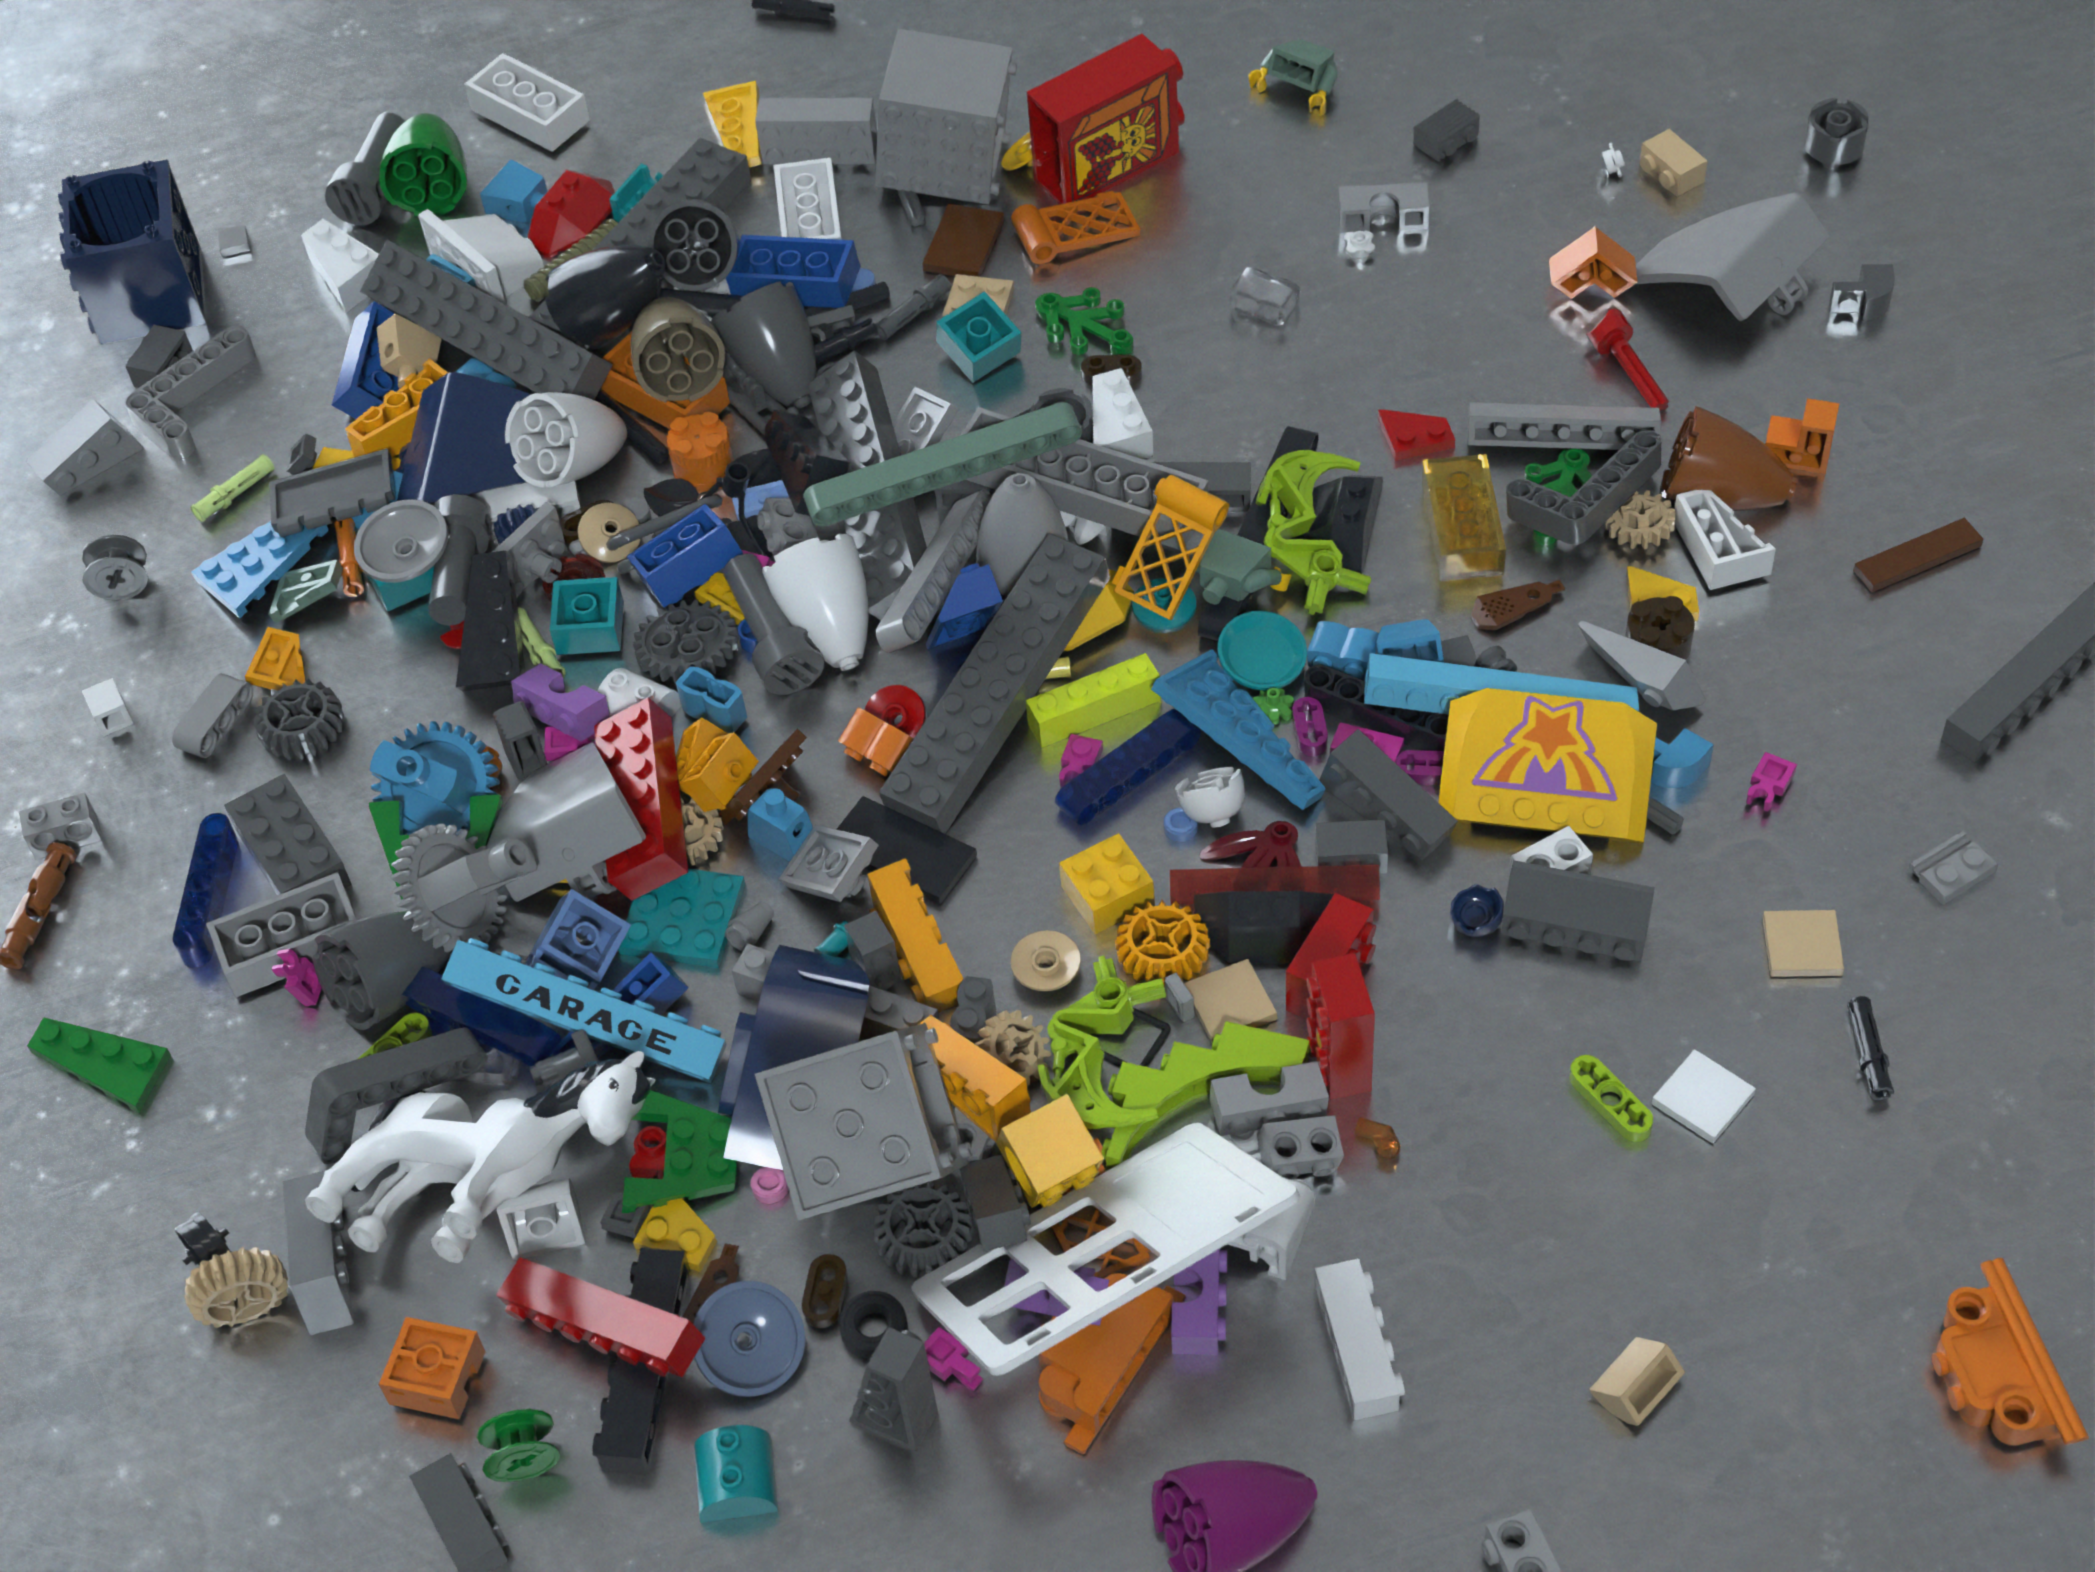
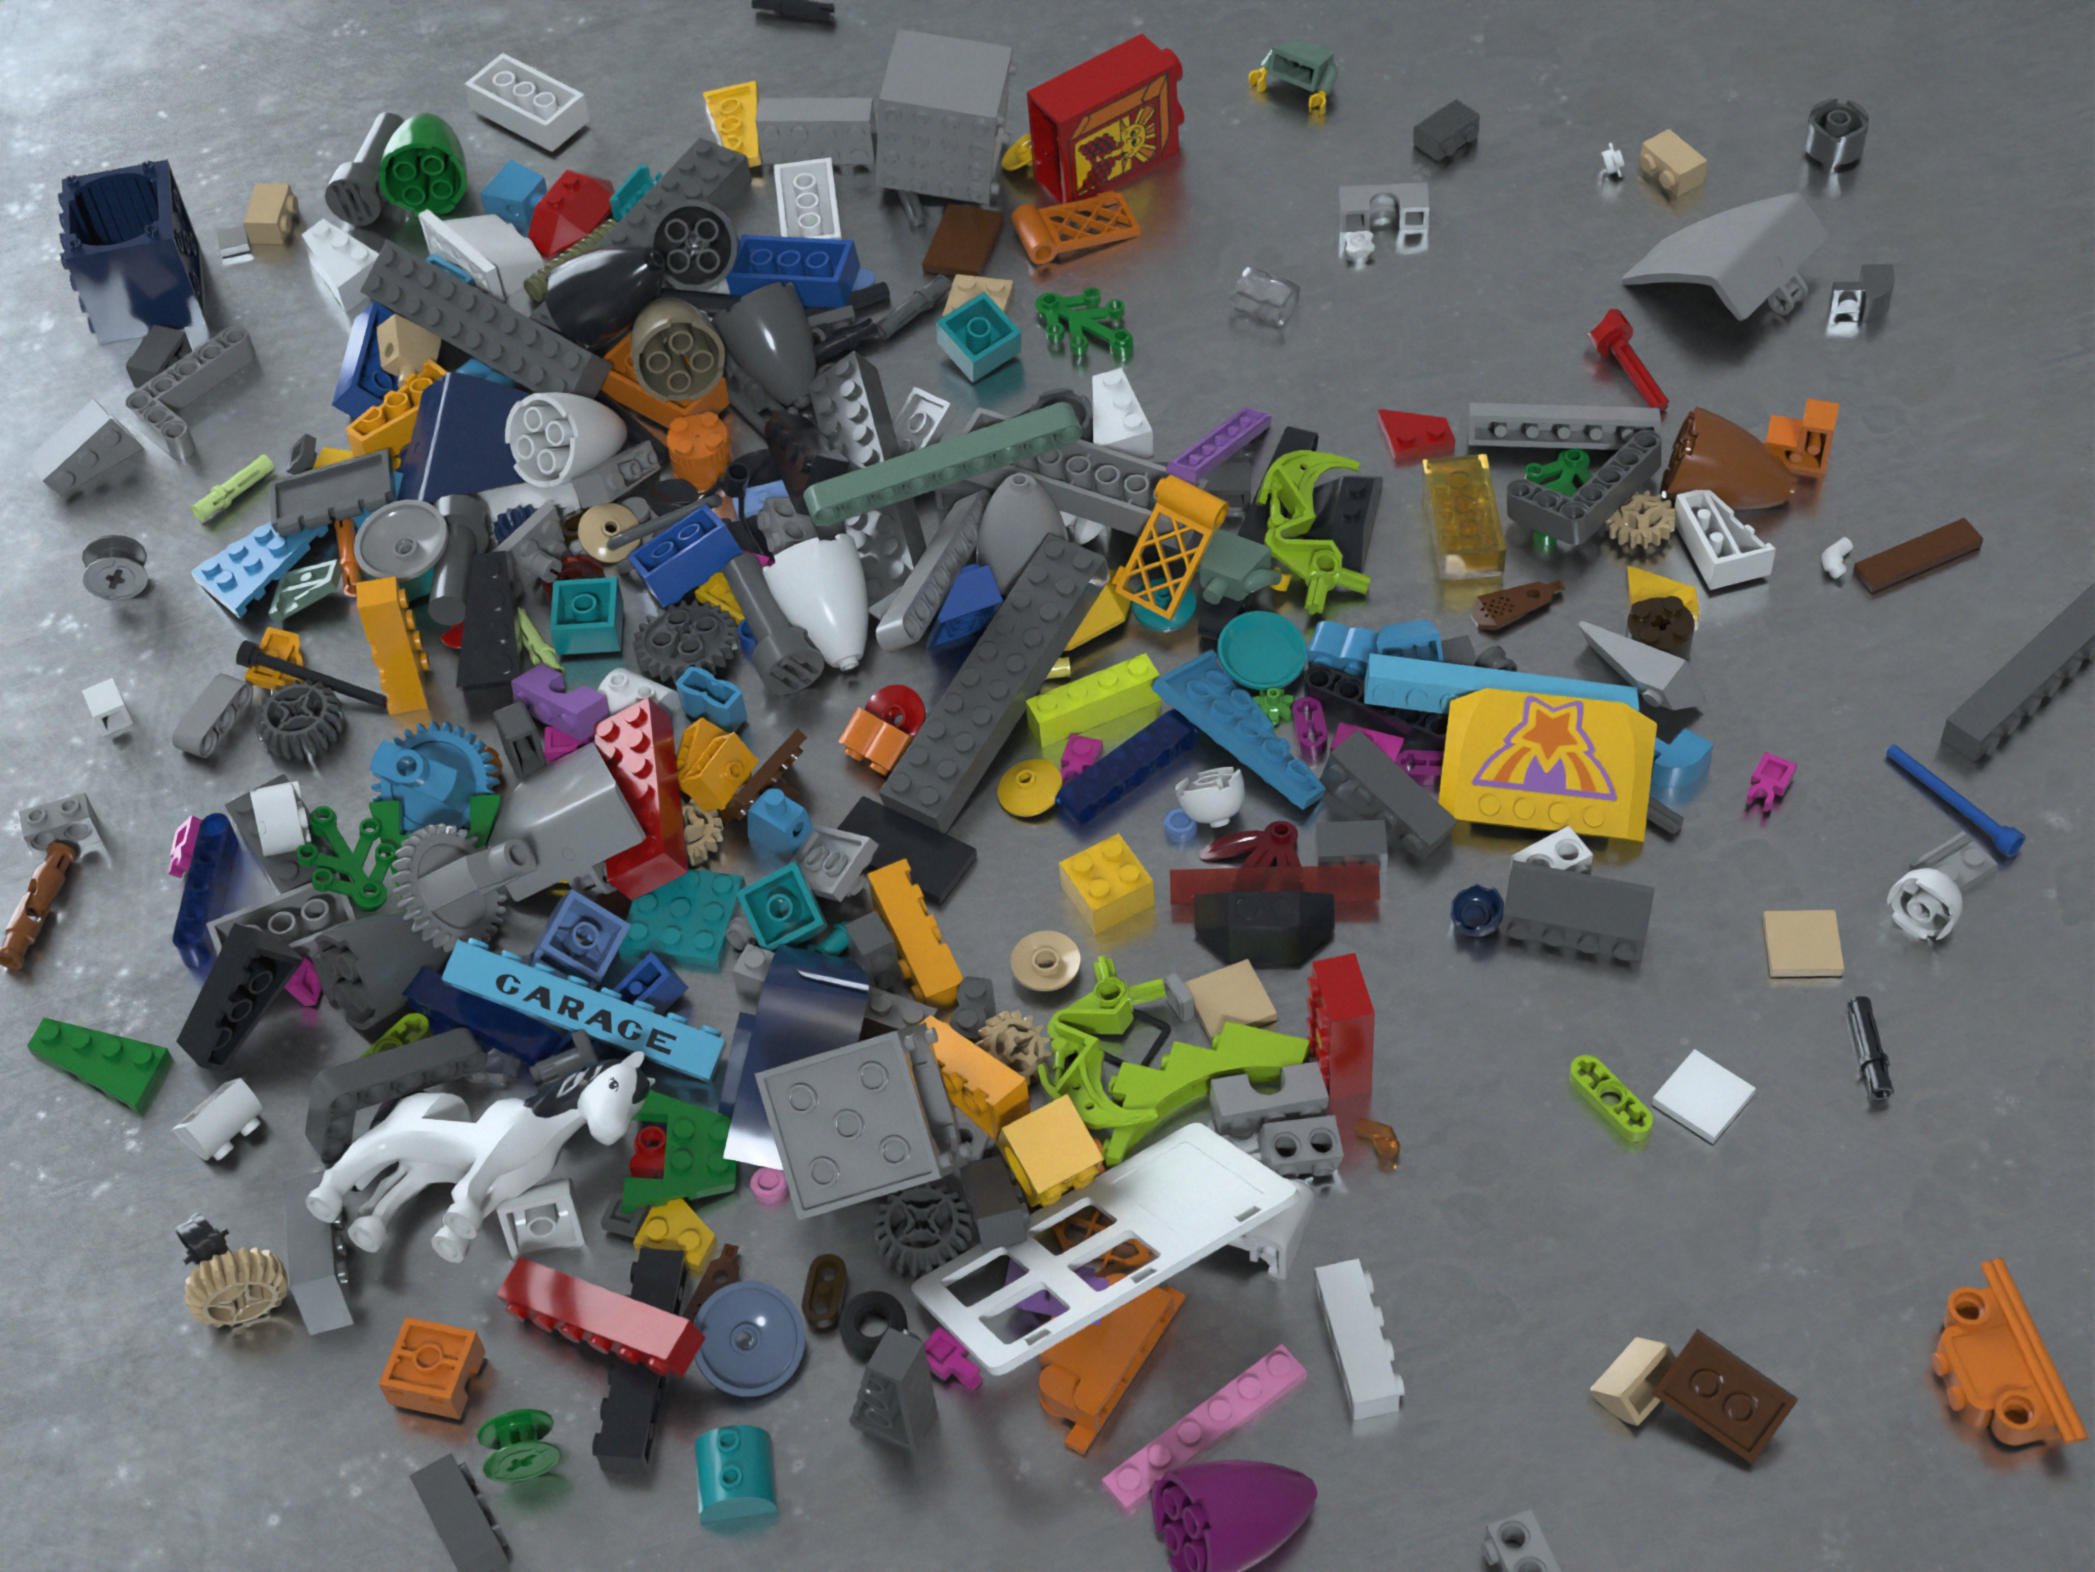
dark brown plate [1081,355,1142,385] -> none
light orange gear [1115,899,1210,988] -> none
medium lavender arch [1171,1248,1227,1355] -> none
red brick [1286,893,1376,1019] -> none
orange brick [1549,227,1638,299] -> none
none -> dark pink plate [168,816,204,879]
none -> white brick [172,1078,263,1161]
none -> black wedge [176,923,303,1072]
none -> black piece [236,640,388,708]
none -> tan brick [243,183,298,244]
none -> white brick [250,781,312,857]
none -> green plant [296,806,396,912]
none -> light orange wedge [356,576,430,715]
none -> light grey slope [571,440,661,509]
none -> teal brick [735,861,828,953]
none -> yellow dish [997,759,1063,817]
none -> bright pink plate [1102,1344,1307,1514]
none -> medium lavender tile [1166,407,1272,484]
none -> reddish brown plate [1652,1329,1798,1464]
none -> white arm [1821,537,1853,579]
none -> blue piece [1886,744,2026,857]
none -> white cylinder [1887,868,1963,940]

